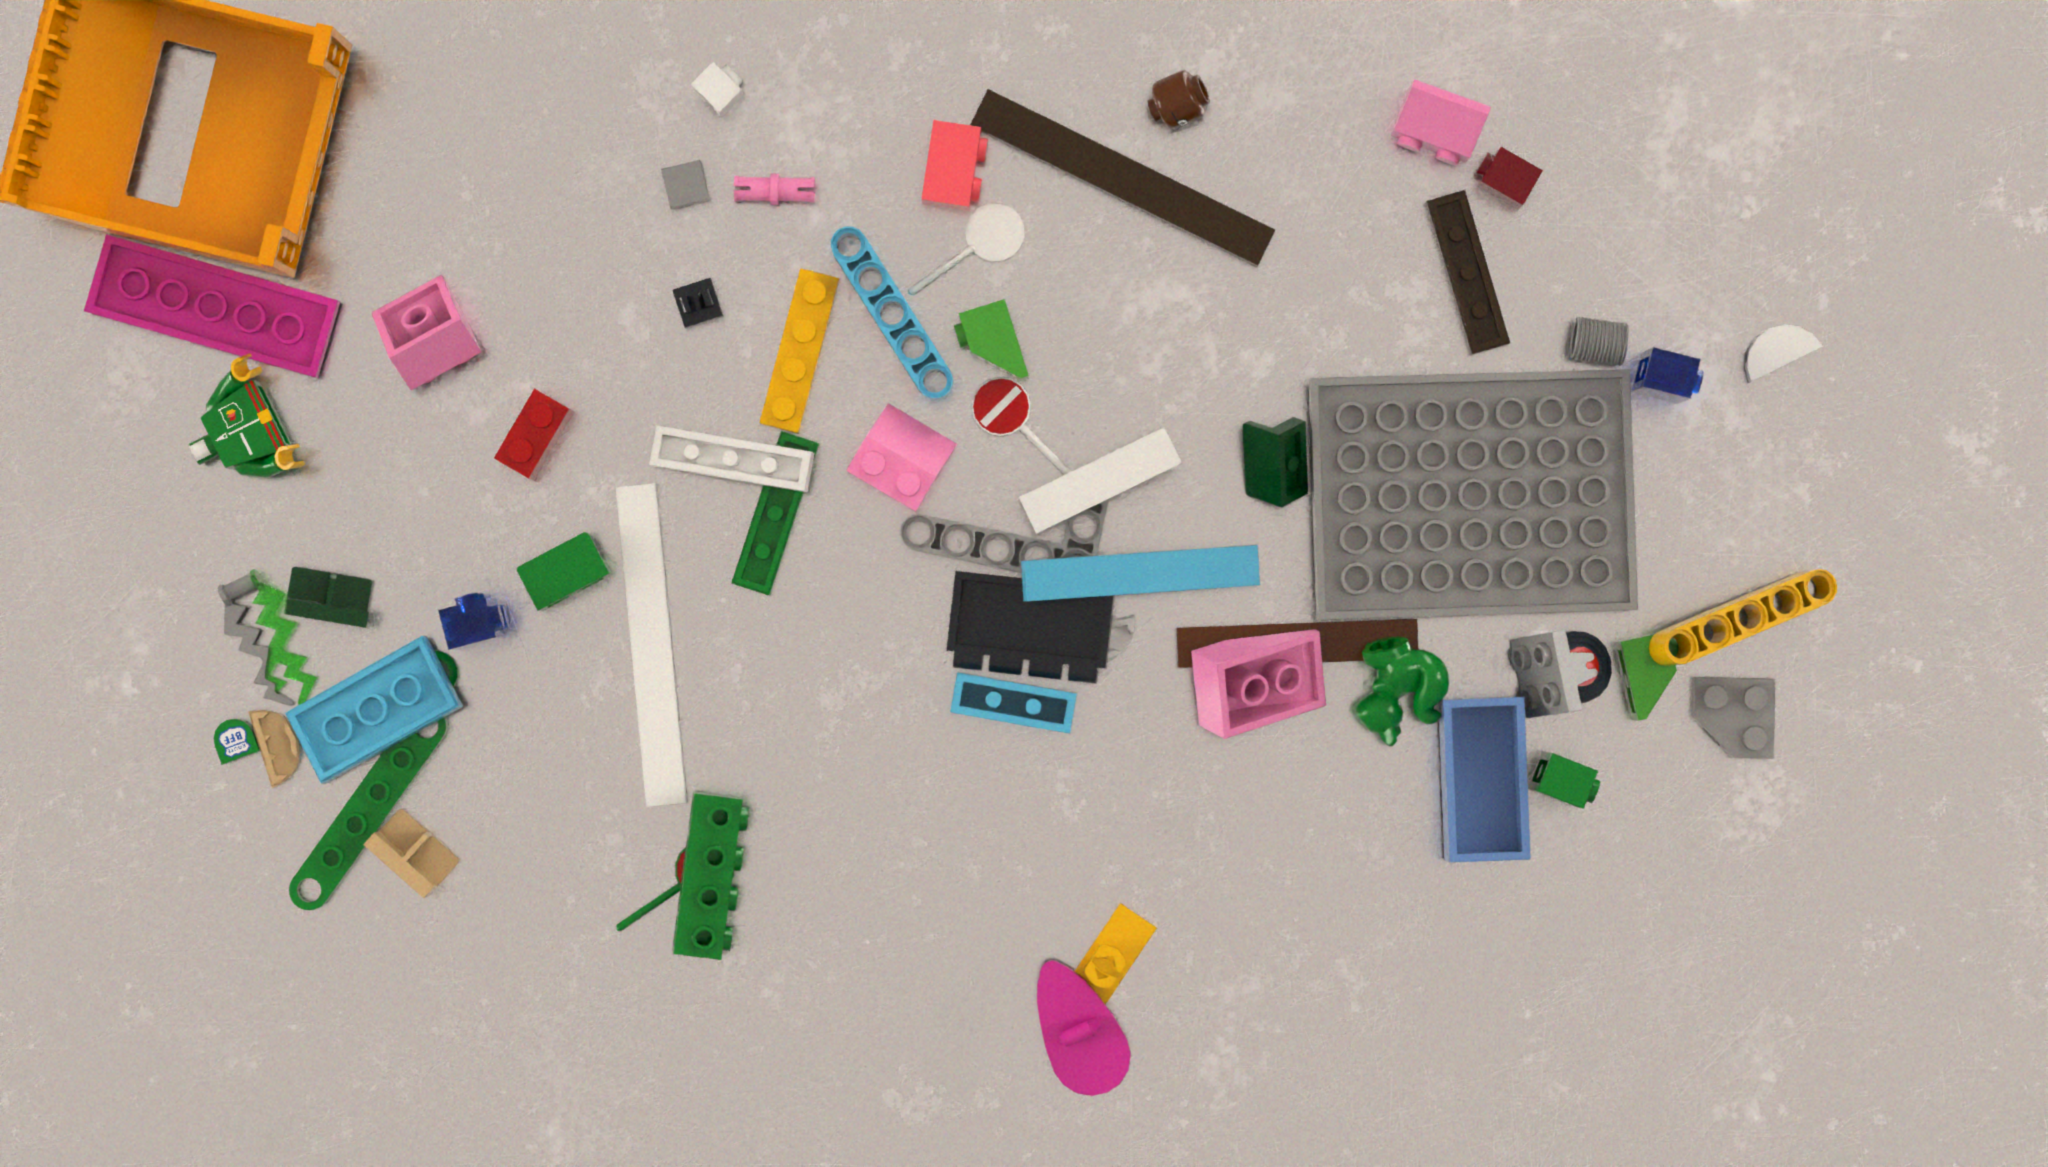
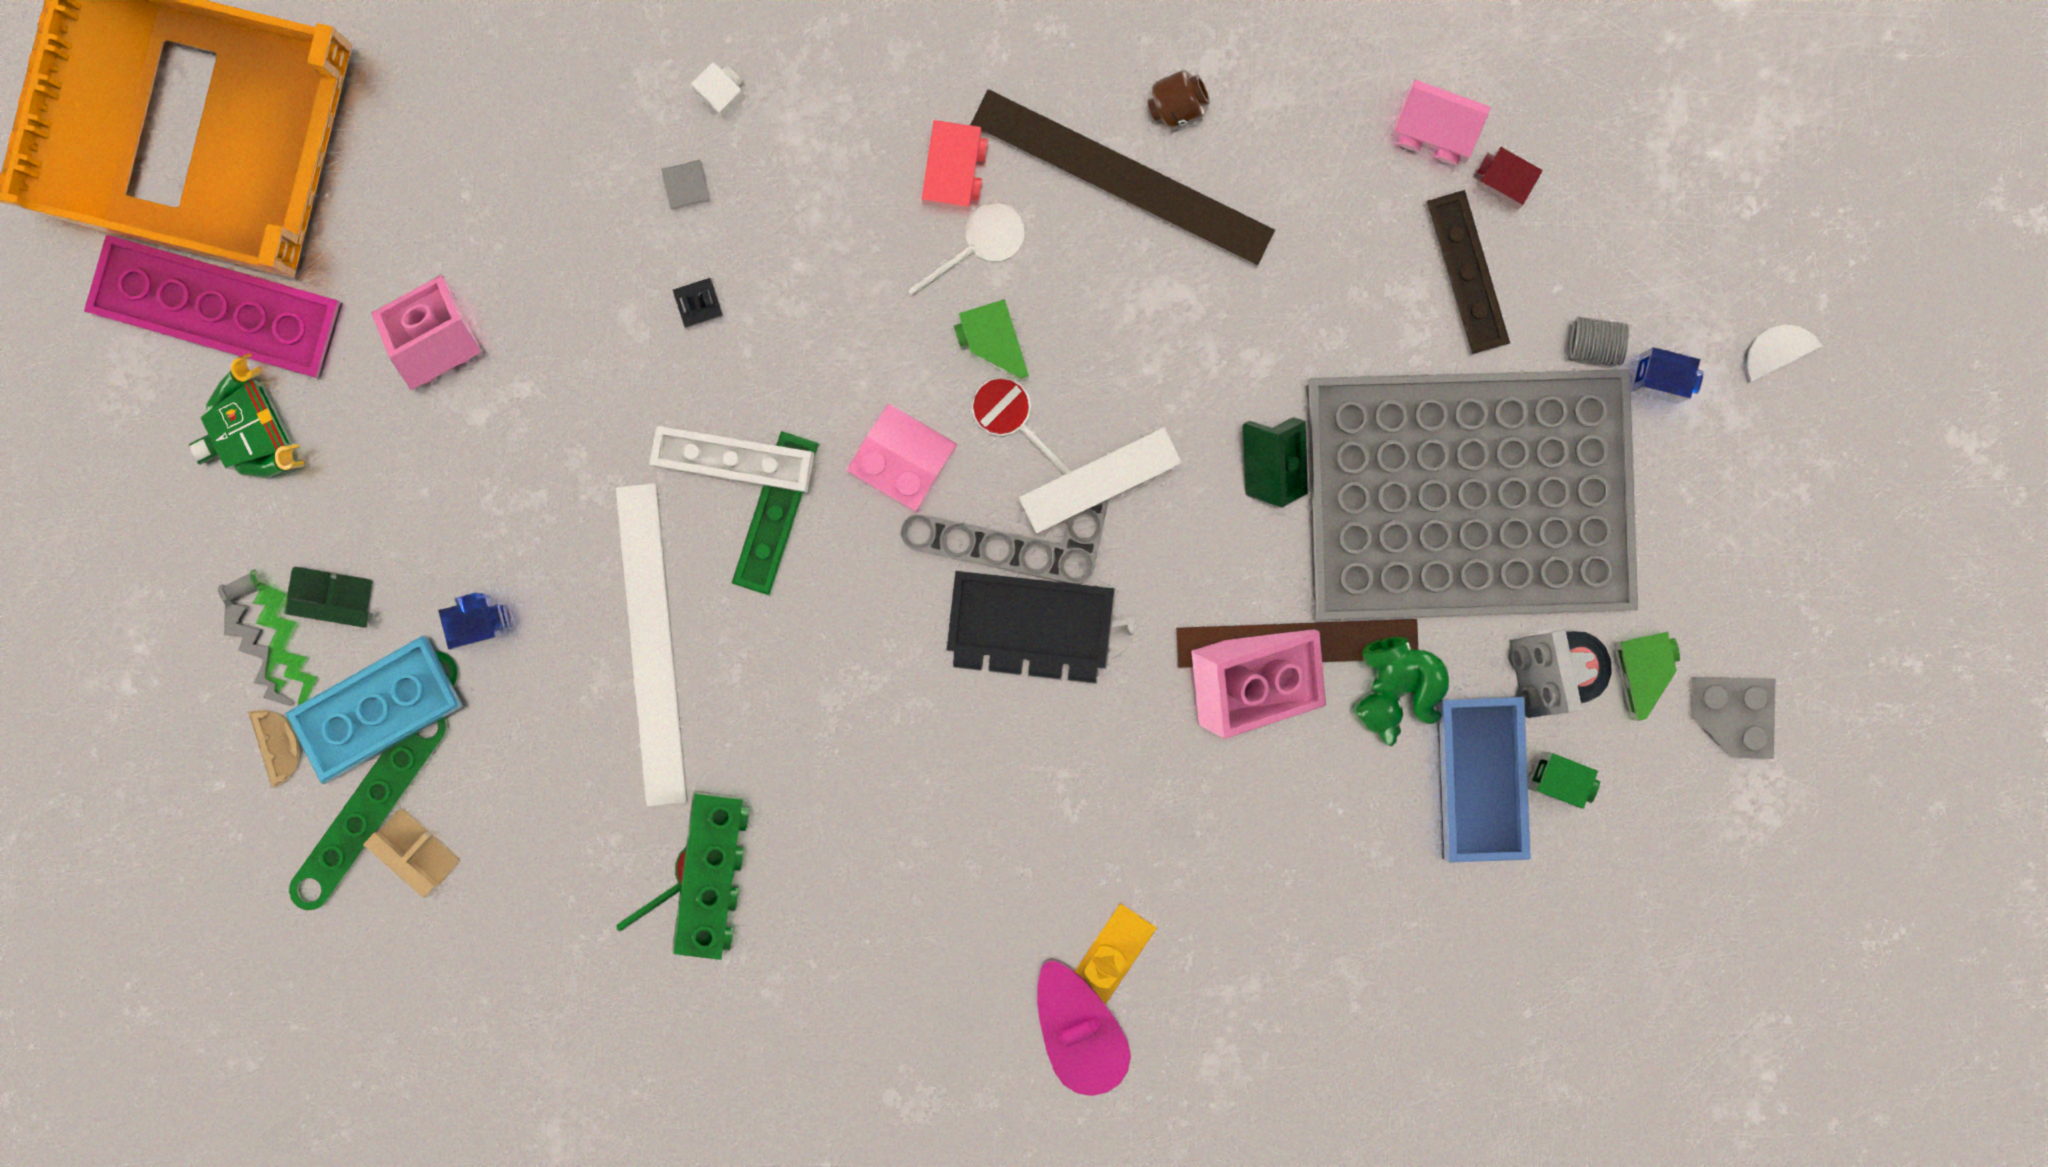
tile [213,719,260,765] -> none
red brick [494,388,574,480] -> none
green panel [517,532,613,611] -> none
bright pink pin [734,173,815,205] -> none
yellow plate [759,268,840,434] -> none
medium azure beam [831,226,953,401] -> none
medium azure brick [950,672,1077,734] -> none
medium azure tile [1021,545,1260,601] -> none
yellow beam [1649,569,1837,666] -> none

